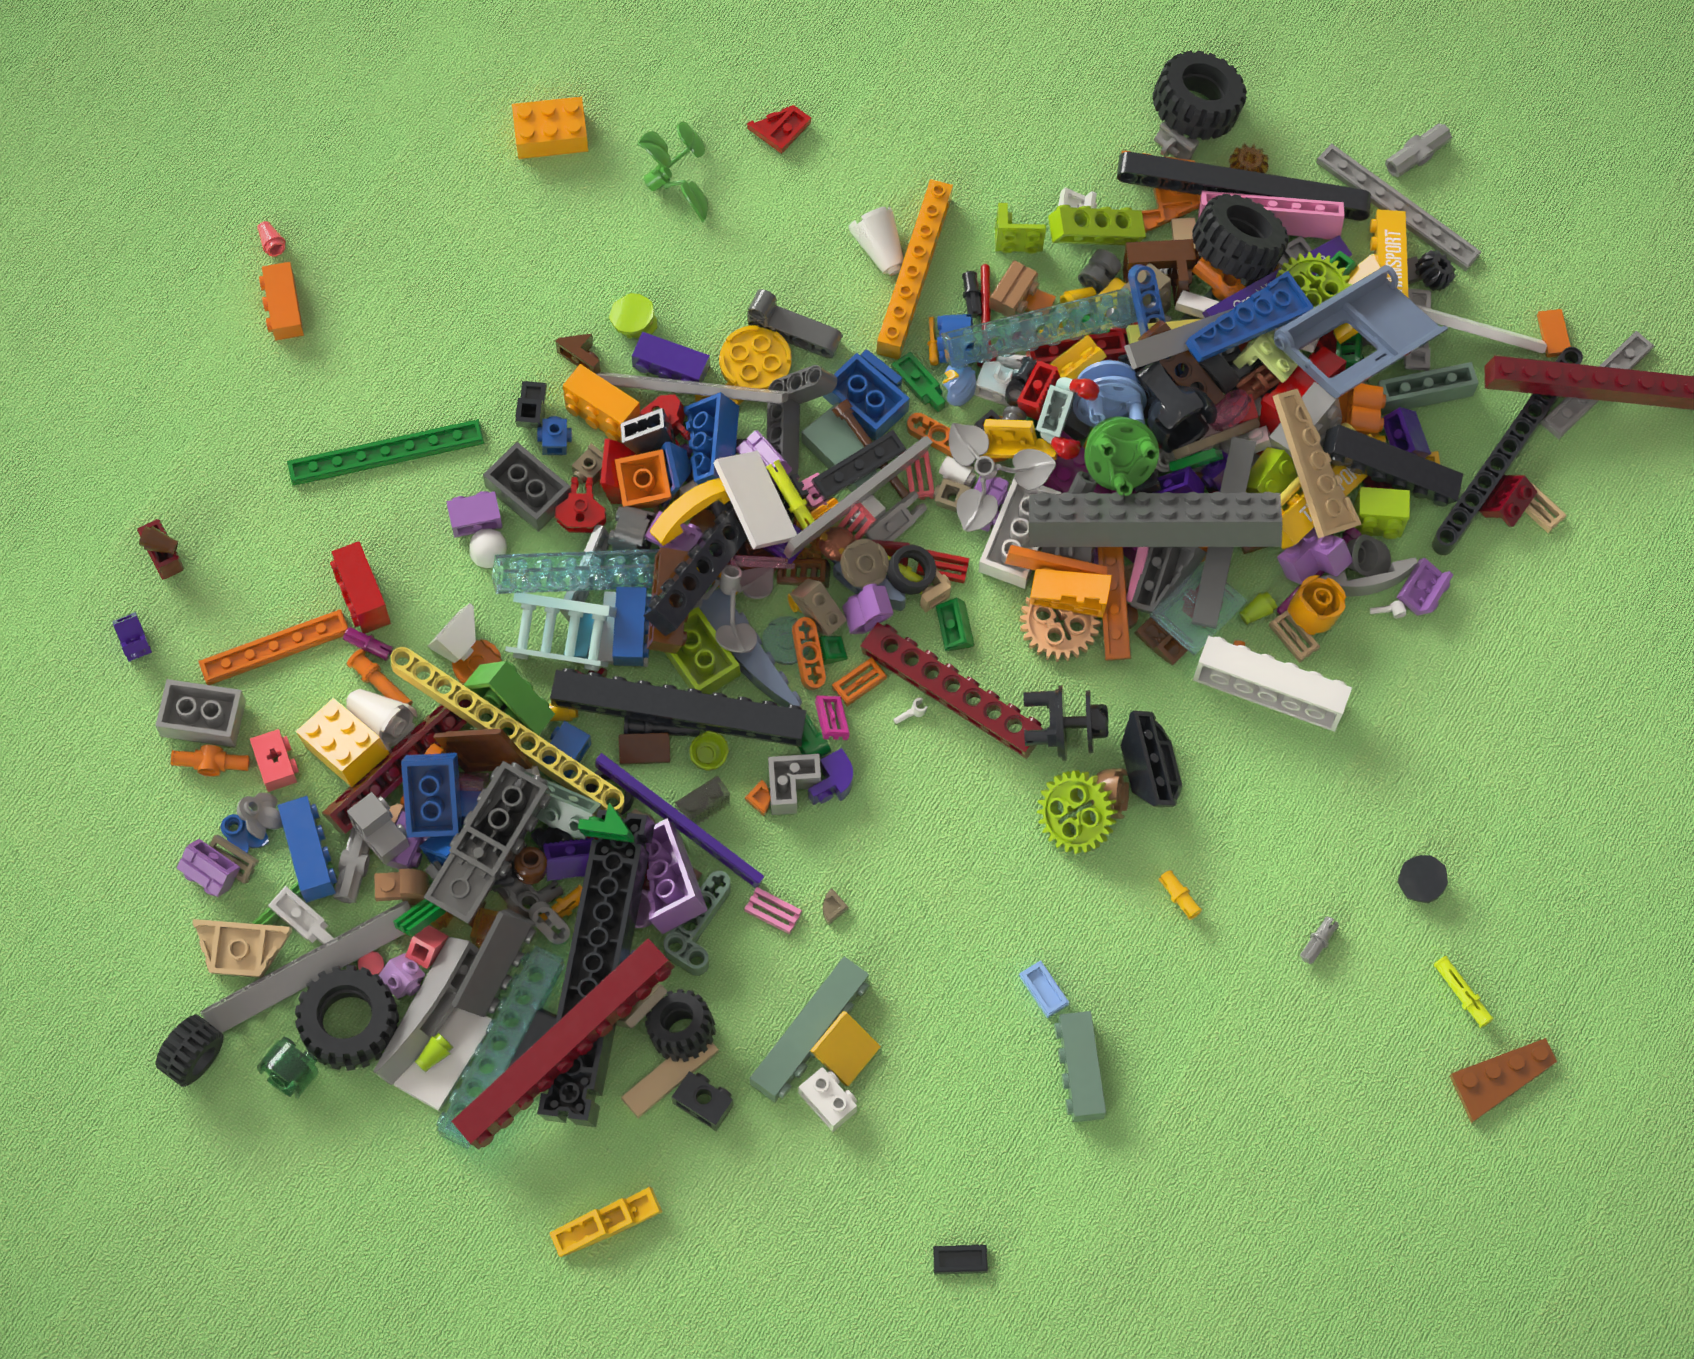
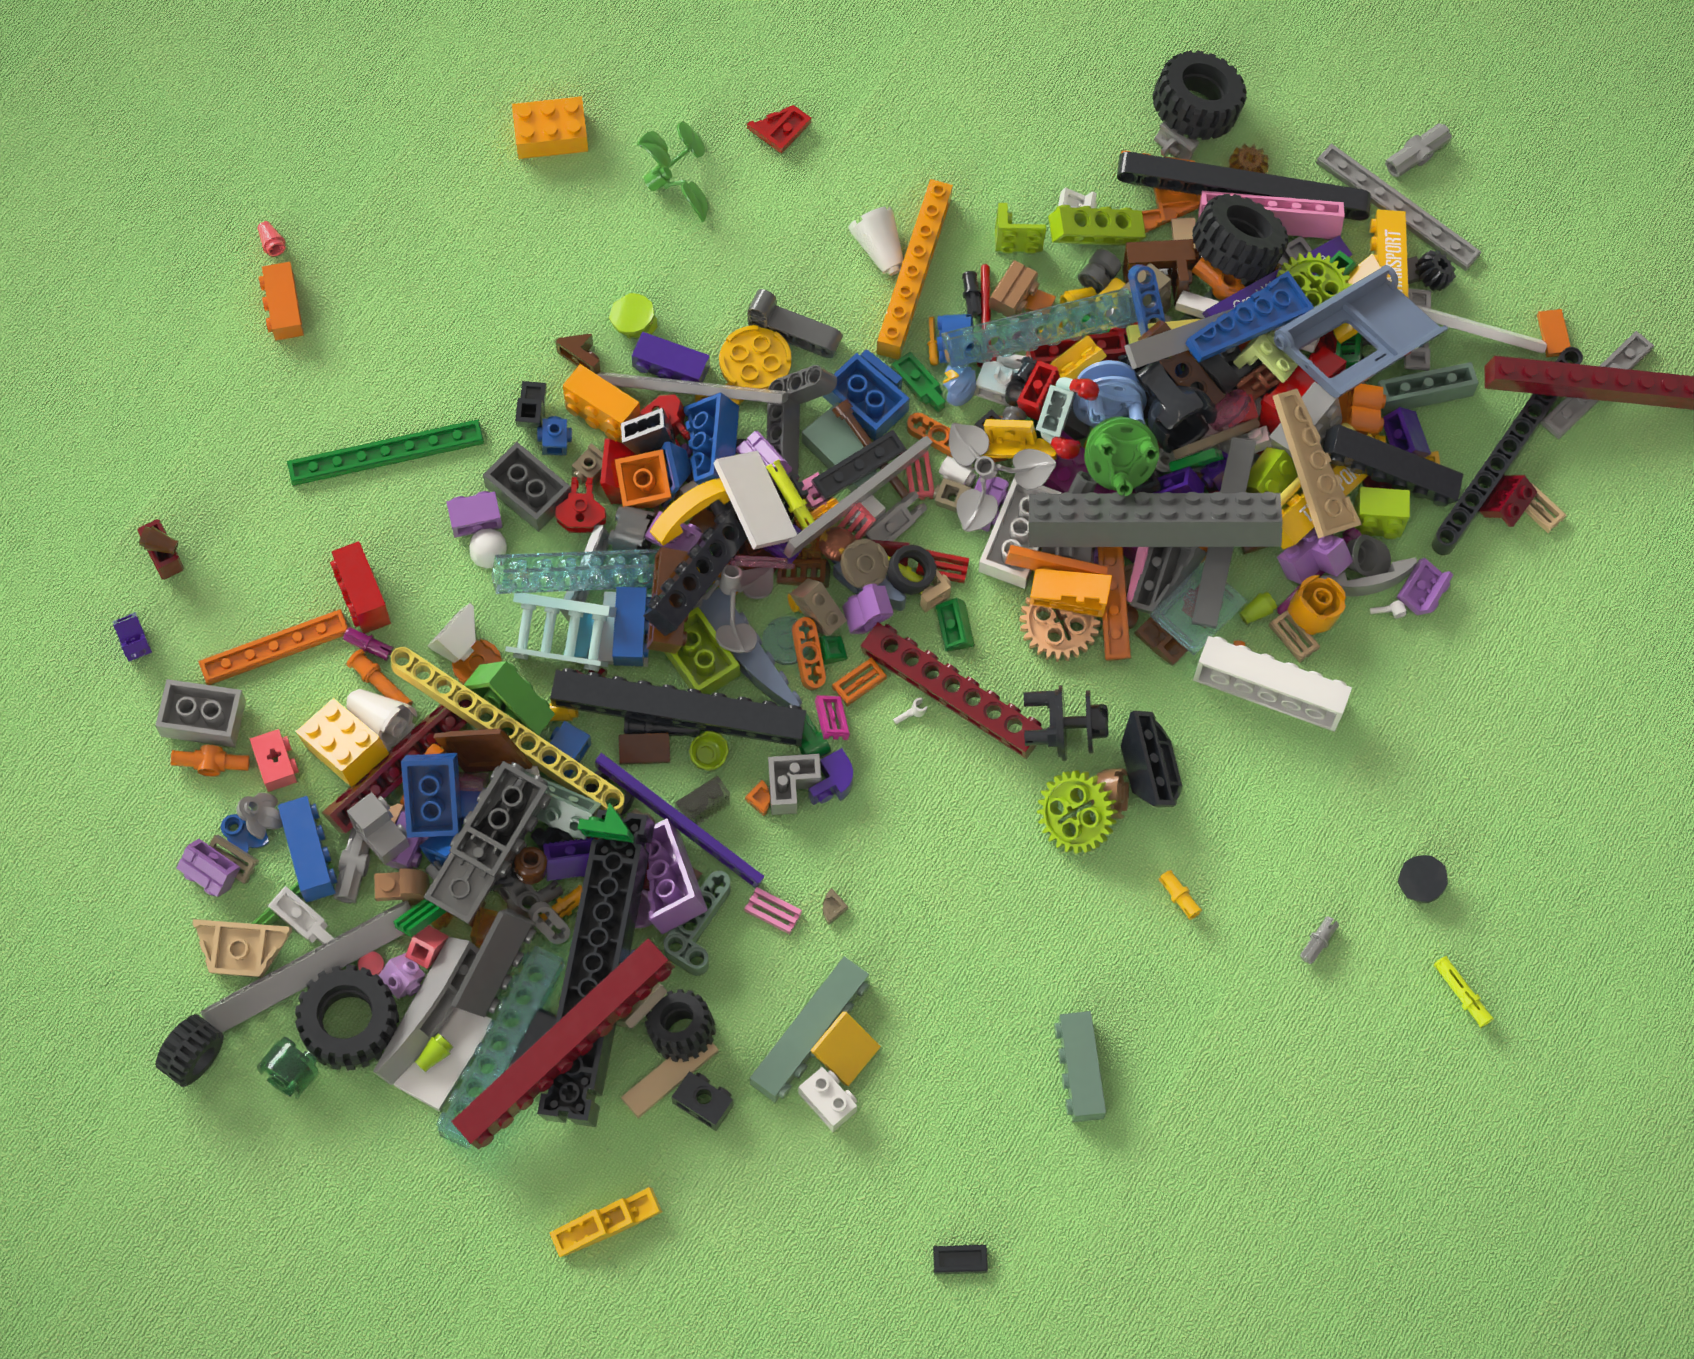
light blue tile [1019,961,1069,1018] -> none
dark orange wing [1450,1038,1557,1124] -> none

